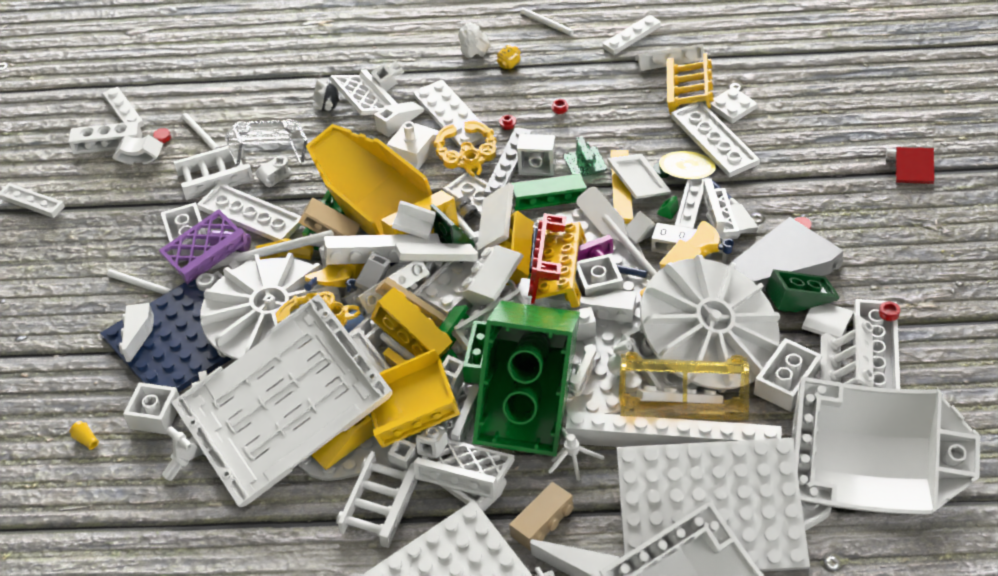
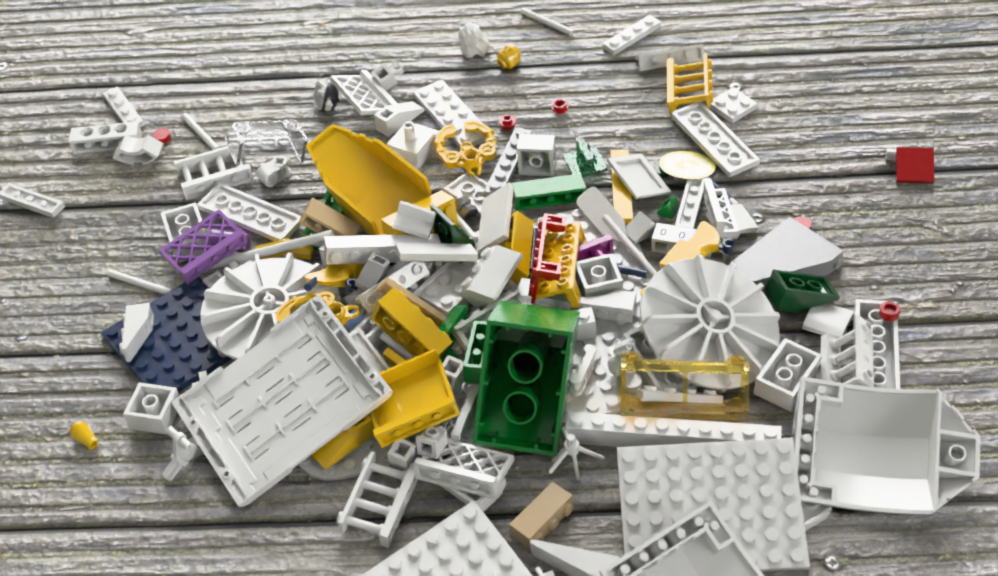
white tile [196,273,216,291] -> none

